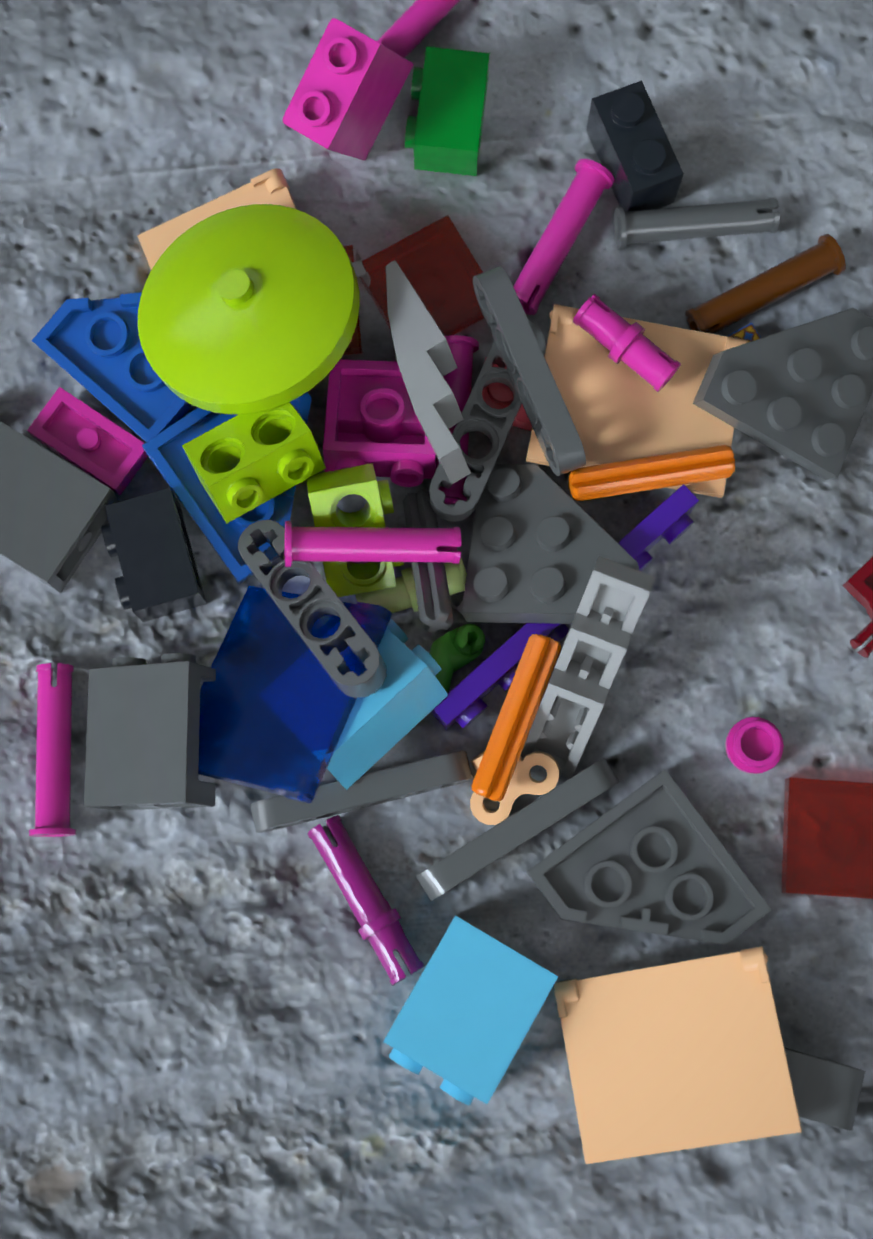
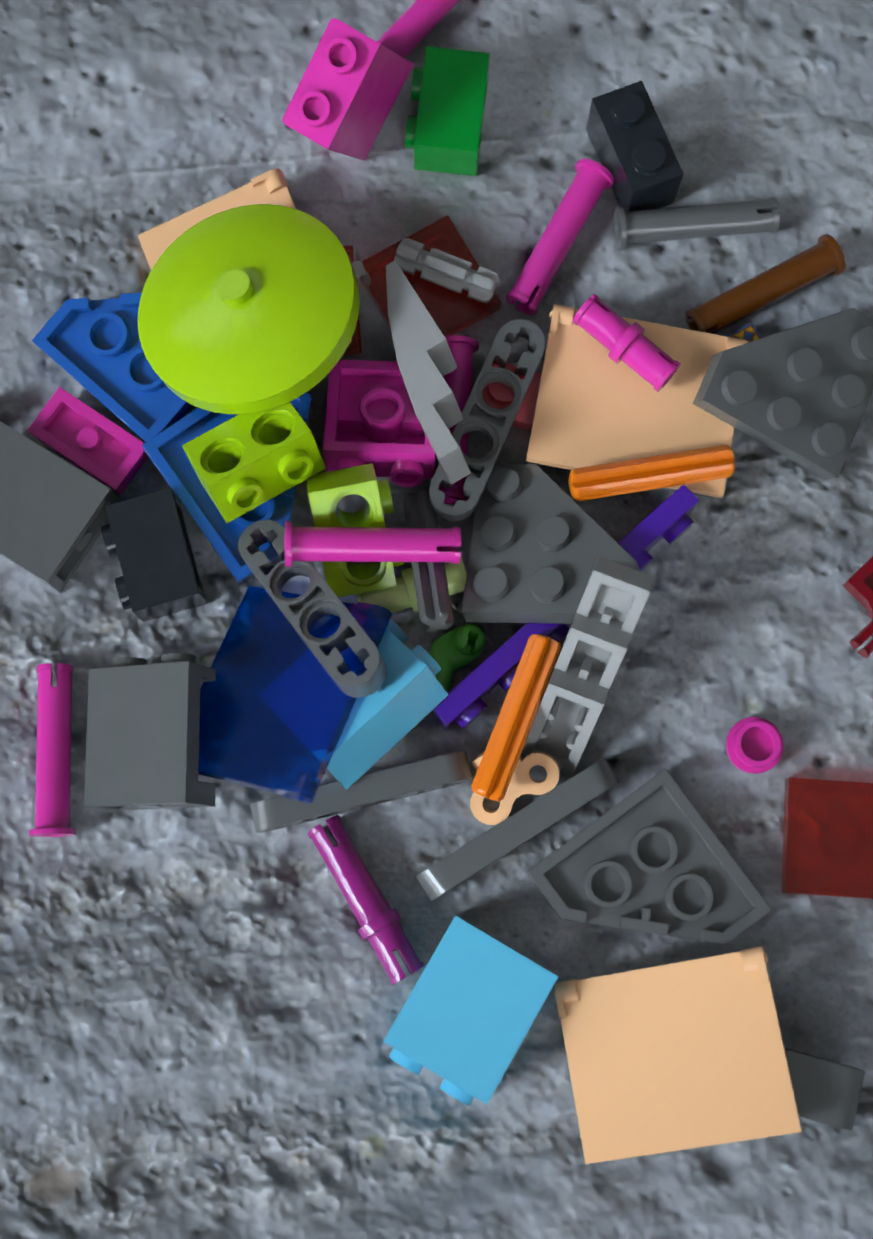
dark grey beam [473,266,586,476] -> none
none -> light grey axle [394,238,499,303]

